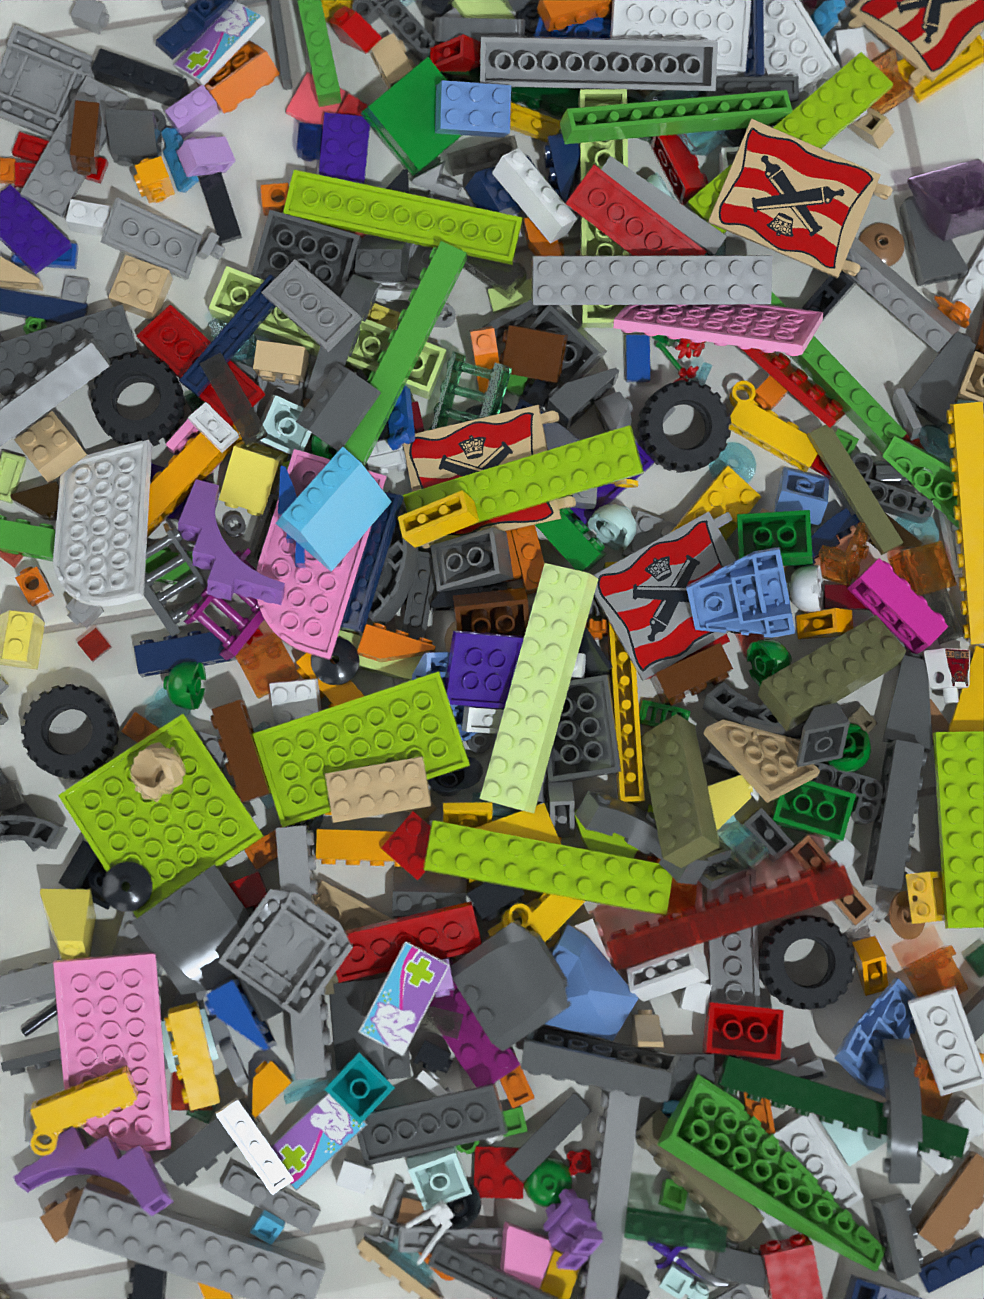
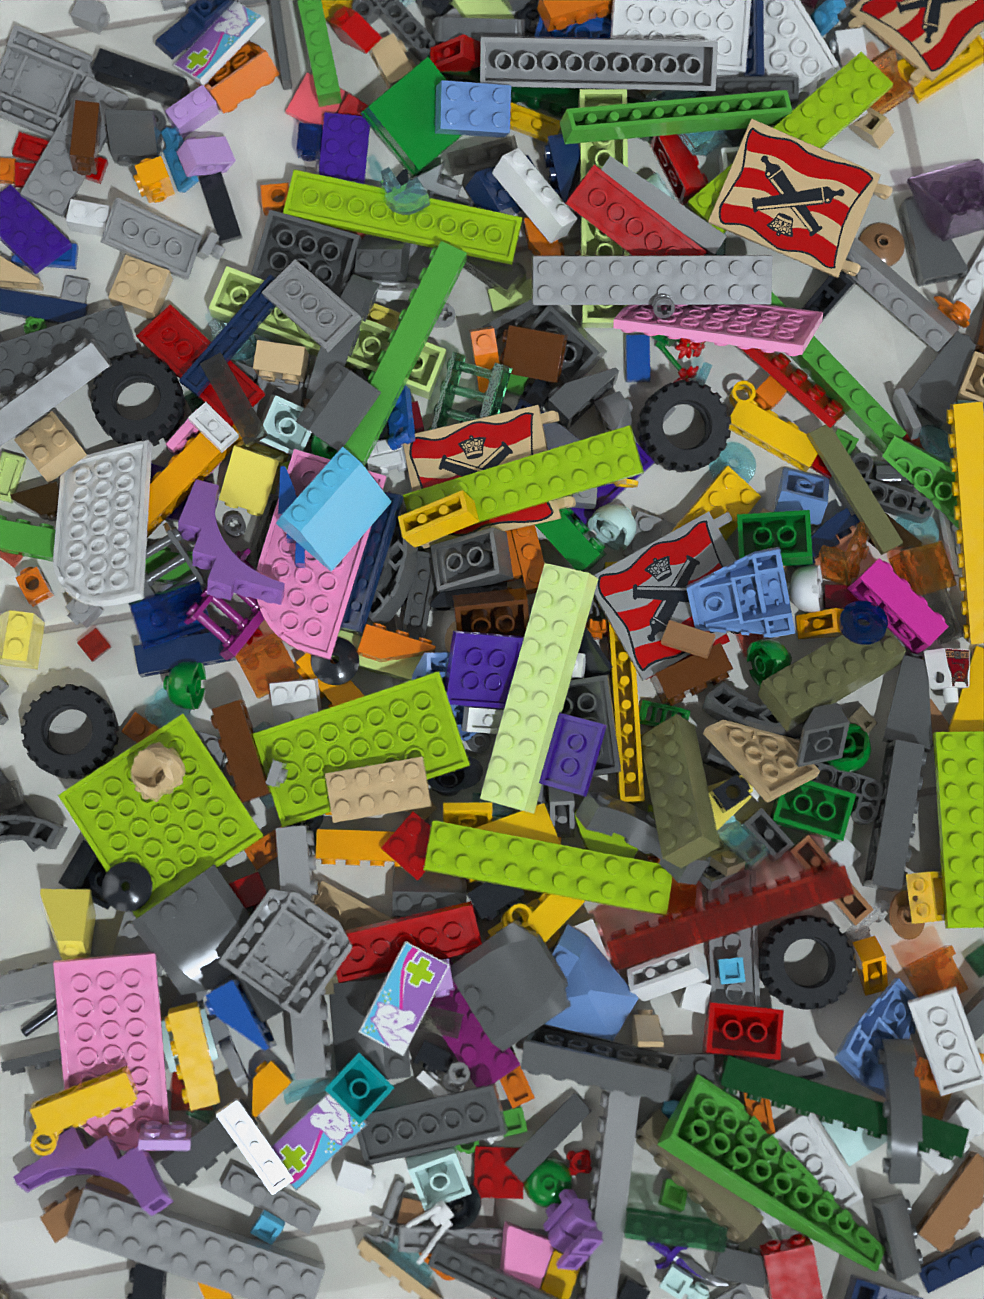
none -> clear blue tile [128,580,209,650]
none -> lavender plate [138,1121,192,1150]
none -> light grey plate [265,760,288,787]
none -> clear light blue brick [380,167,430,215]
none -> light grey bush [443,1062,470,1092]
none -> dark purple plate [539,713,607,797]
none -> flat silver bush [652,294,675,318]
none -> medium nougat tile [661,620,715,659]
none -> black brick [710,774,751,813]
none -> dark tan plate [710,850,745,876]
none -> medium azure plate [717,957,746,984]
none -> clear blue tile [839,601,888,645]

